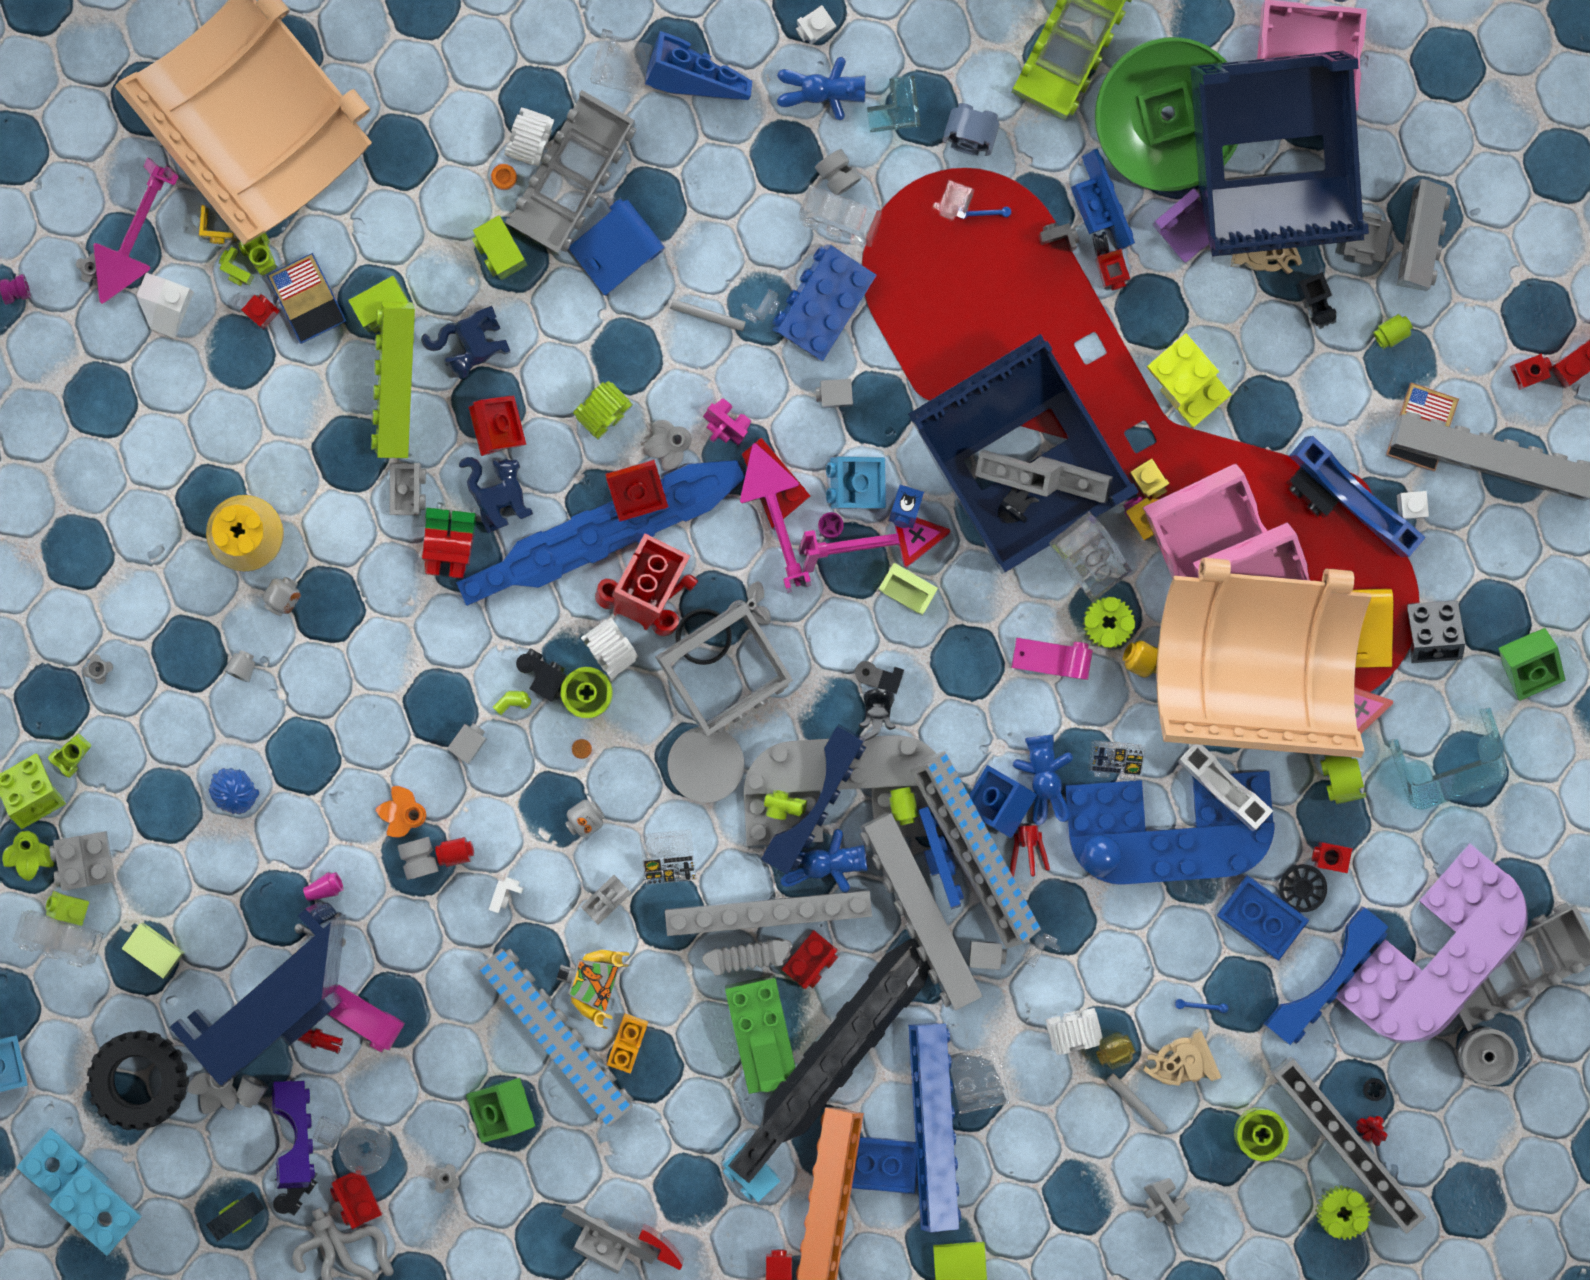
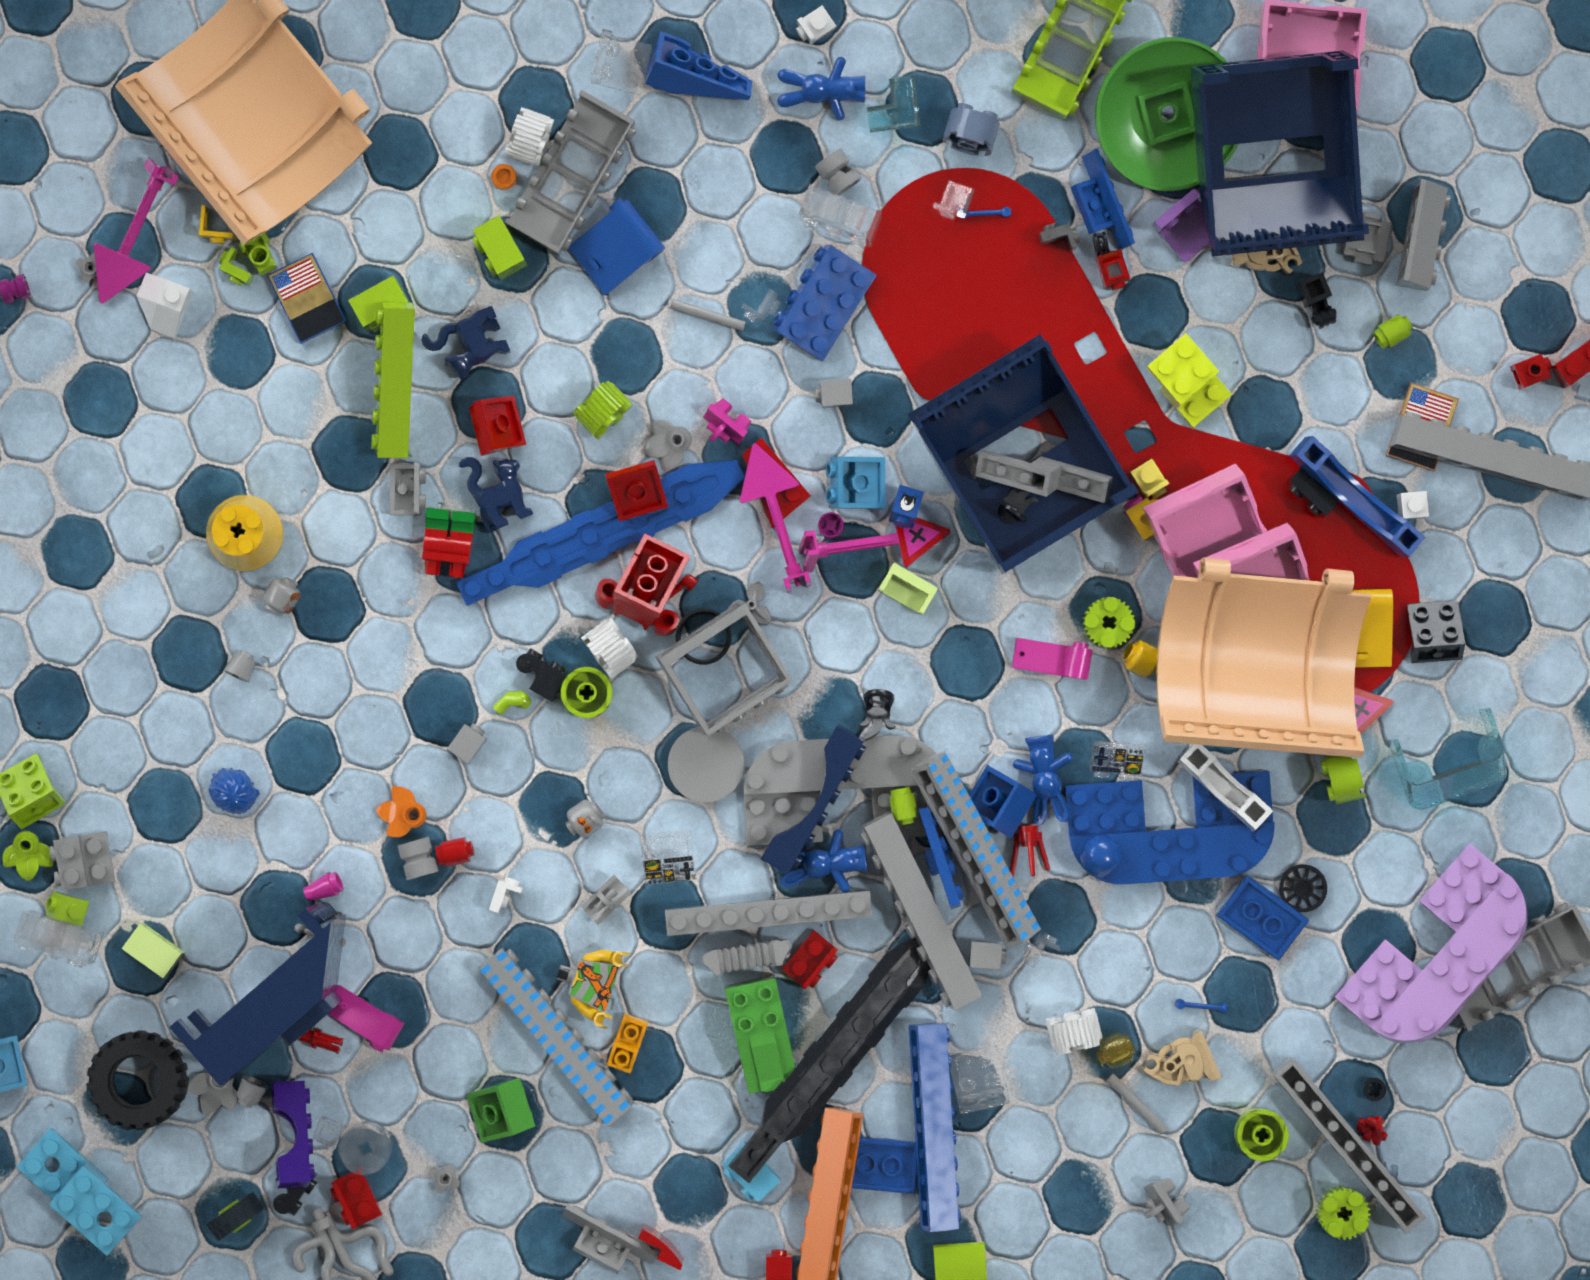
lime plate [48,734,91,778] -> none
light grey plate [83,654,113,684] -> none
red brick [241,294,280,330] -> none
clear orange piece [572,739,592,759] -> none
lime plate [764,790,807,820] -> none
leg [855,661,904,695] -> none
clear brick [1049,512,1132,603] -> none
blue arch [1264,906,1388,1045] -> none
red brick [1312,842,1353,874] -> none
light grey wheel [1456,1027,1519,1086] -> none
bright green slope [1498,628,1566,701] -> none

